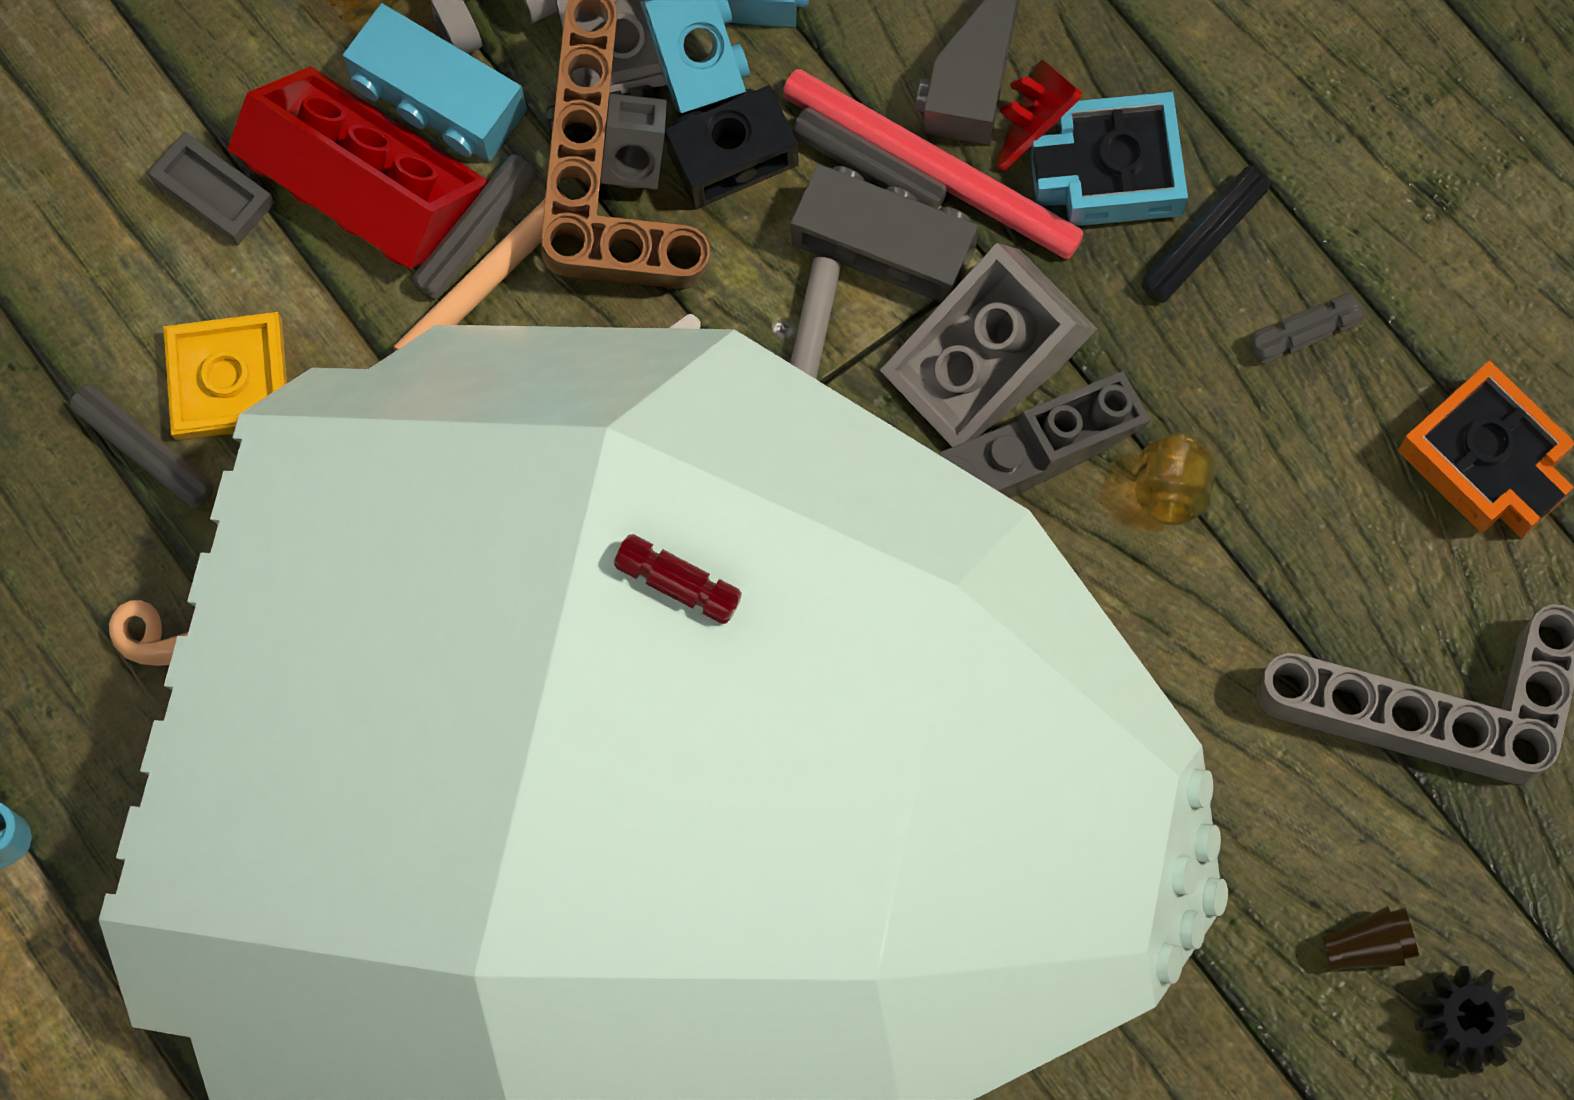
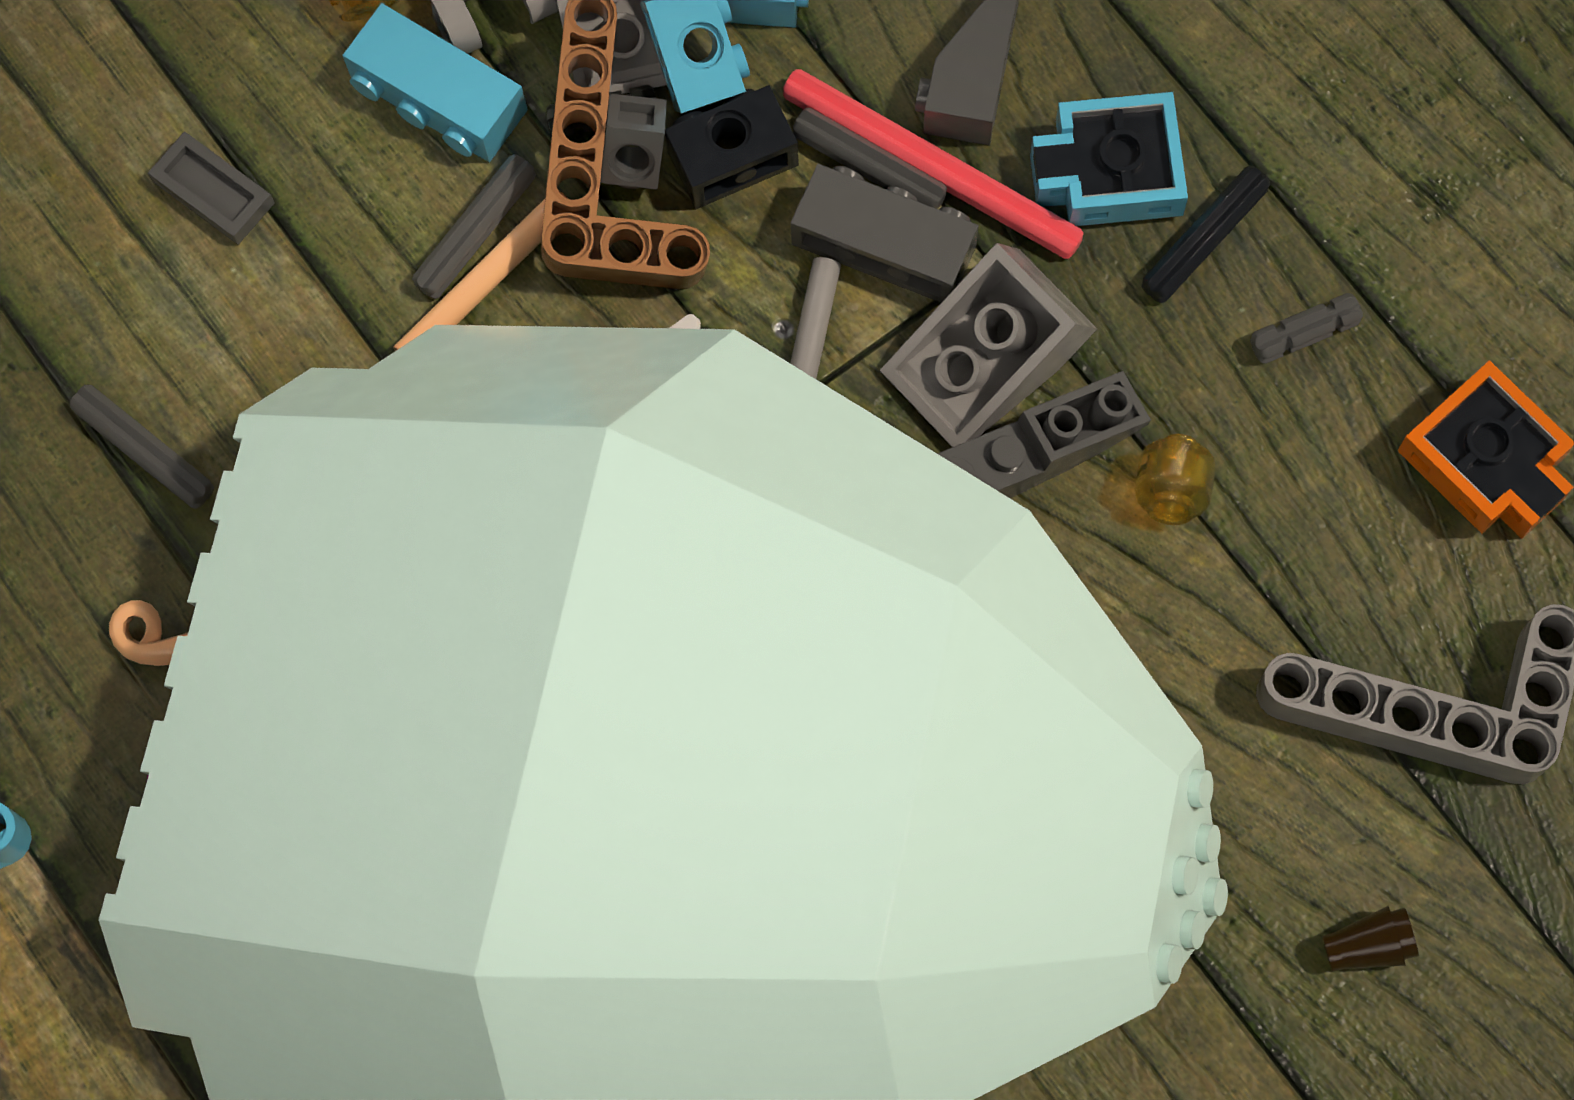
yellow tile [163,312,287,441] -> none
red slope [227,66,489,269] -> none
dark red axle [614,534,742,624] -> none
red piece [996,60,1082,171] -> none
black gear [1415,966,1525,1075] -> none

